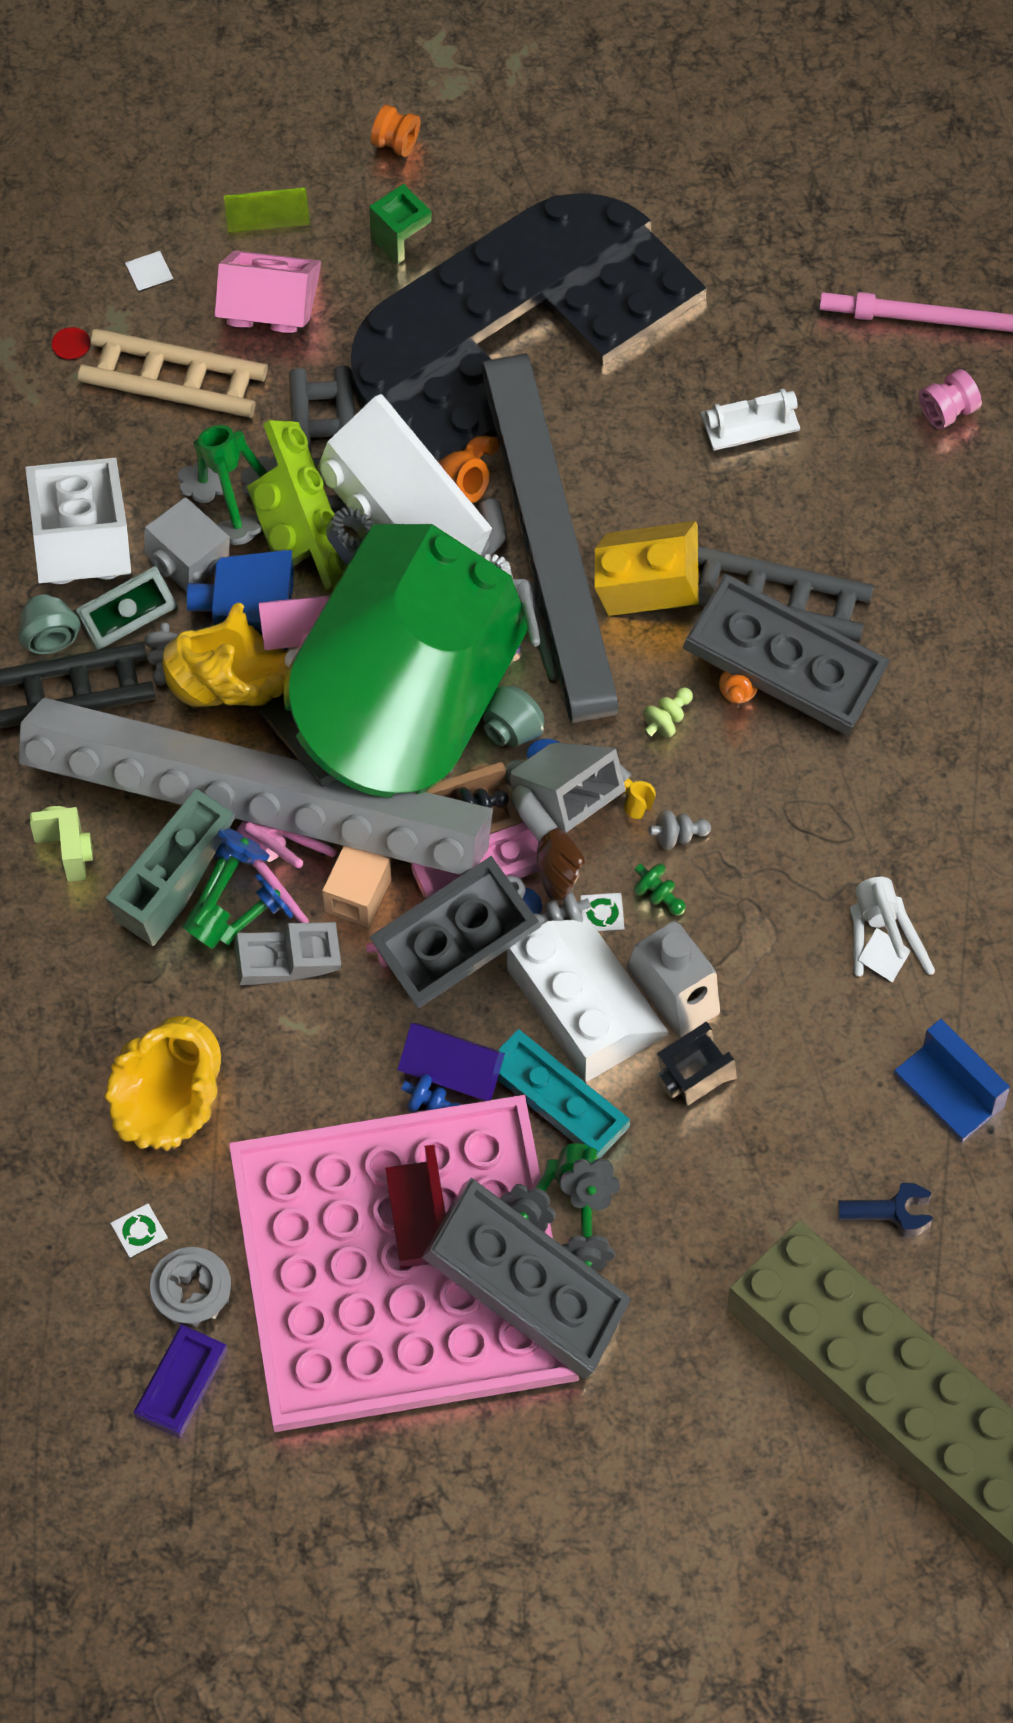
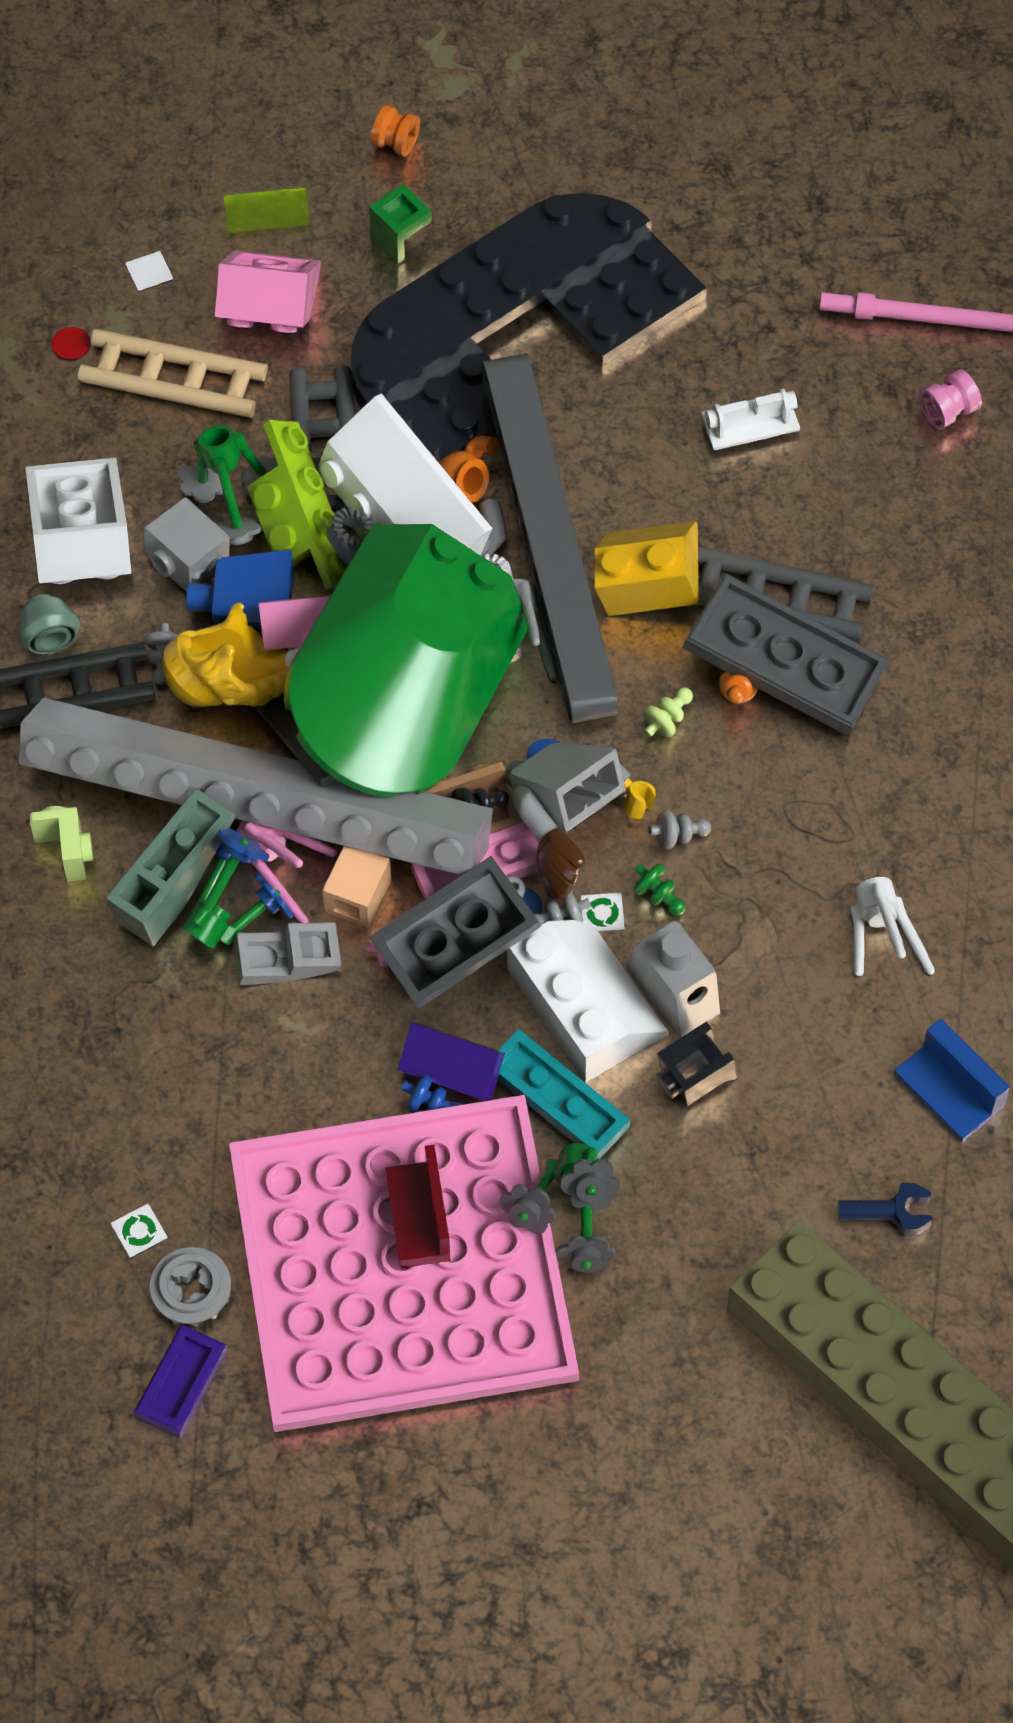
slope [73,566,178,650] -> none
yellow hair [104,1016,221,1151] -> none
dark grey tile [421,1177,632,1380] -> none
sand green cone [484,686,545,747] -> none
white sticker [858,928,911,982] -> none

